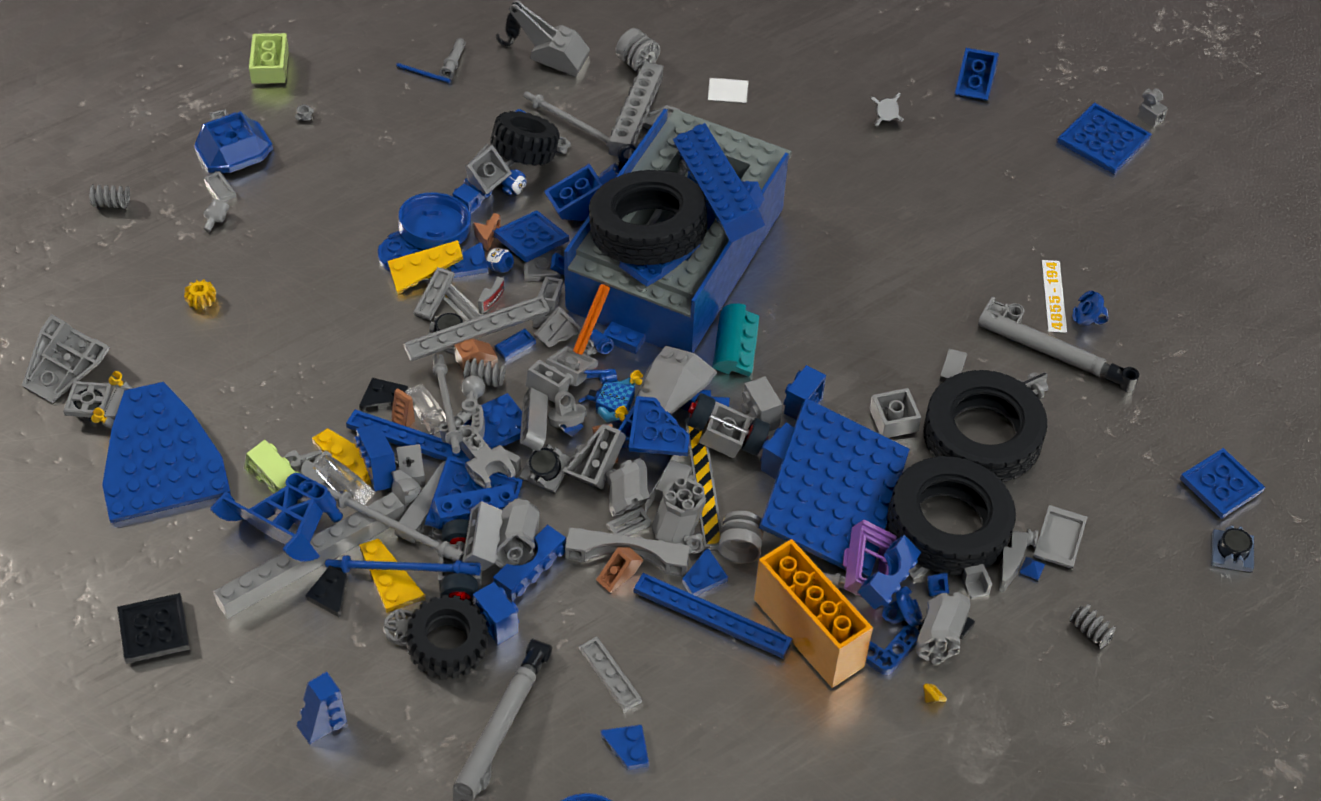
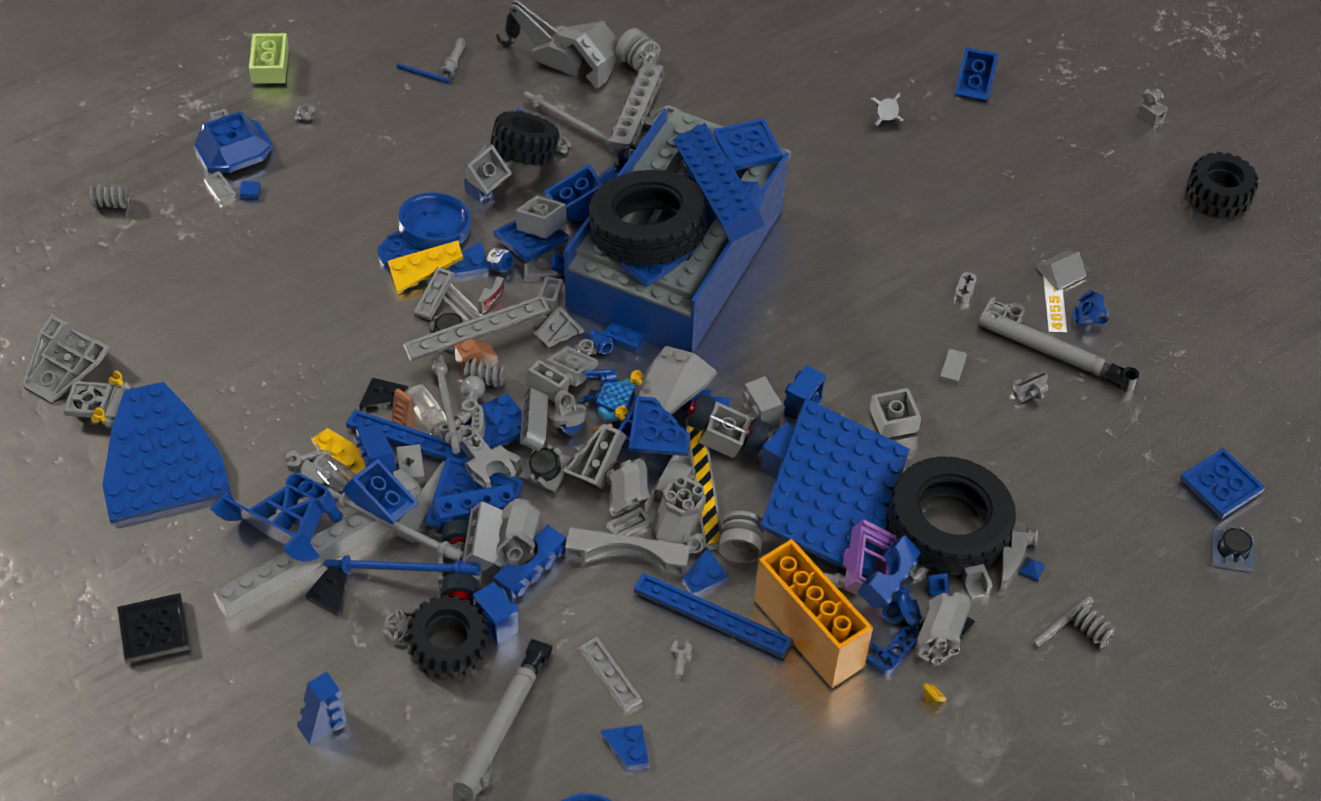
yellow gear [184,279,216,310] -> none
light grey piece [203,199,230,232] -> none
yellowish green wedge [244,440,299,494] -> none
yellow wing [359,538,426,613] -> none
blue brick [452,183,481,214] -> none
nougat slope [473,213,501,252] -> none
blue tile [495,329,536,361] -> none
blue head [501,169,527,196] -> none
orange axle [573,284,610,355] -> none
nougat slope [596,547,644,593] -> none
white sticker [708,78,748,103] -> none
teal brick [712,303,760,377] -> none
black tyre [923,370,1048,482] -> none
light grey piece [1033,505,1088,569] -> none
blue tile [1057,103,1152,175] -> none
none -> blue tile [239,181,260,199]
none -> blue slope [343,459,419,524]
none -> light grey brick [515,196,567,238]
none -> light grey wedge [554,21,619,89]
none -> light grey bar [671,640,692,678]
none -> blue plate [713,118,783,171]
none -> light grey beam [954,272,977,303]
none -> light grey bar [1032,596,1094,648]
none -> light grey slope [1036,251,1087,291]
none -> black tyre [1186,152,1259,217]

